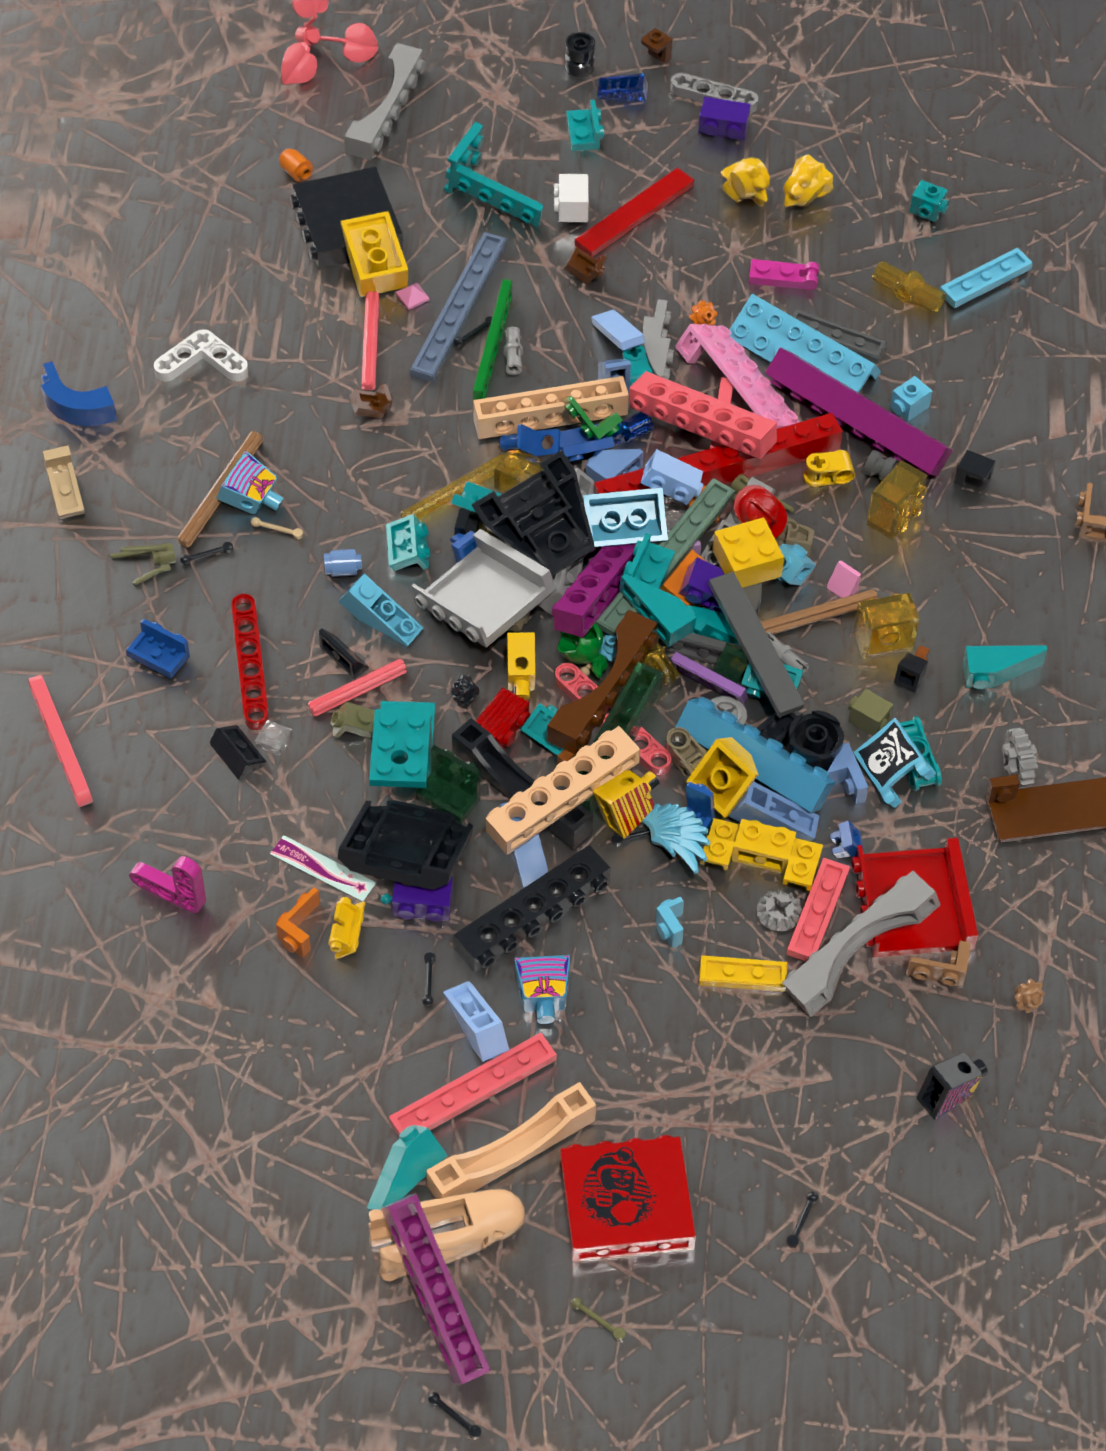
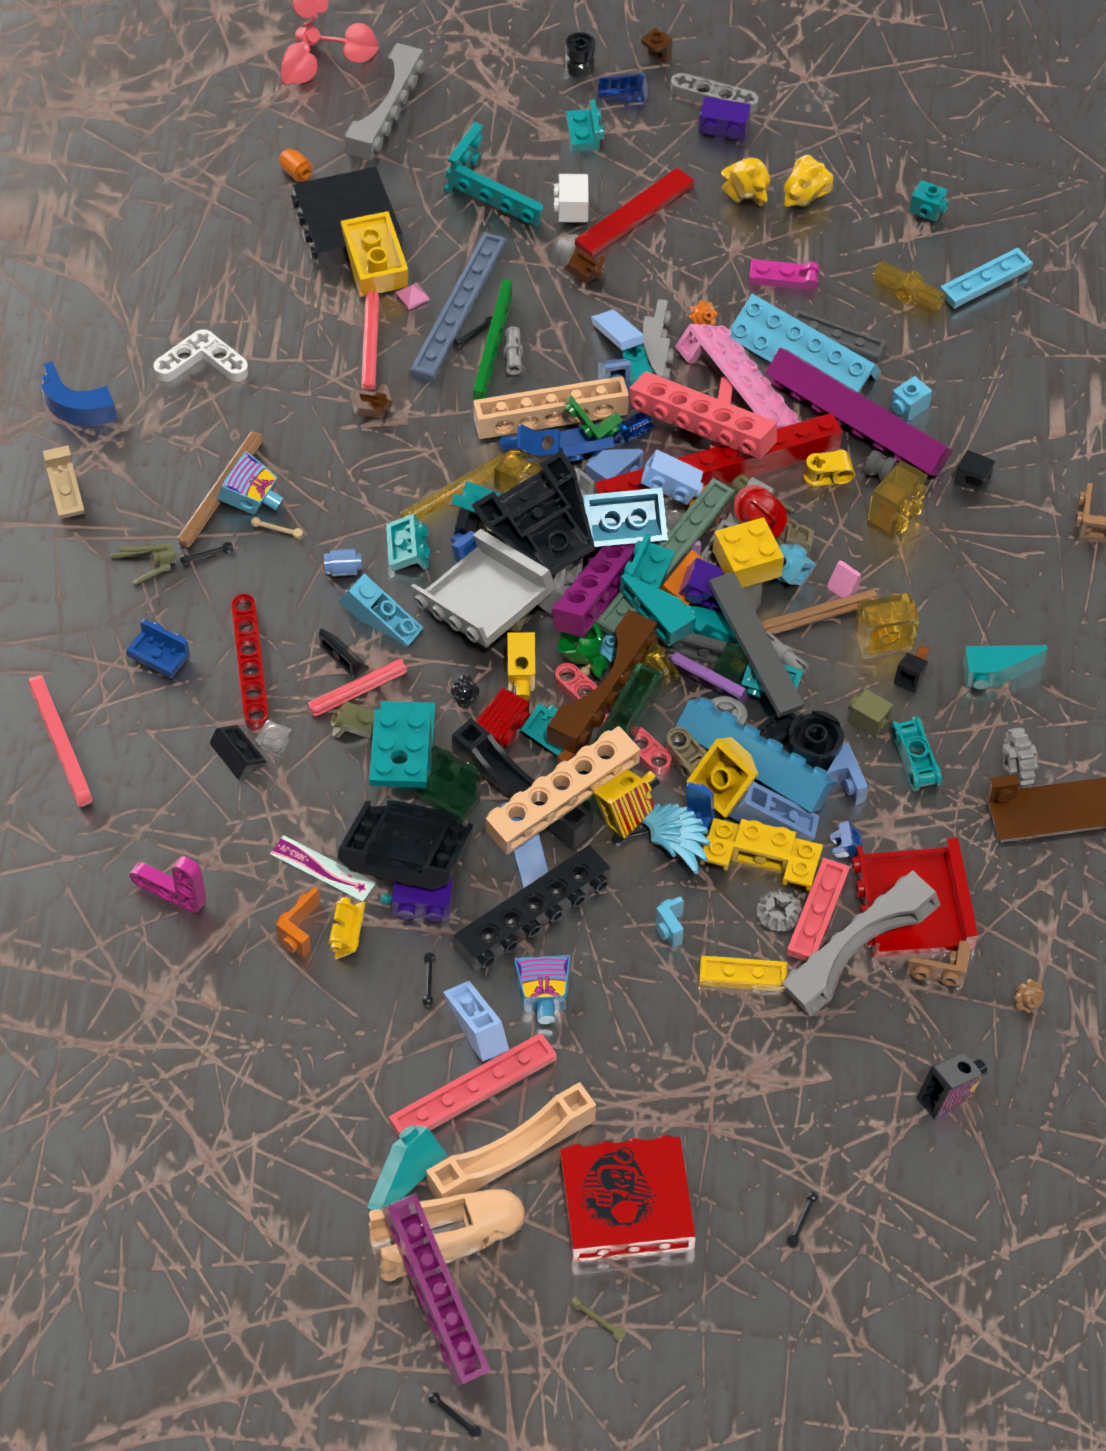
flag [853,718,936,808] -> none

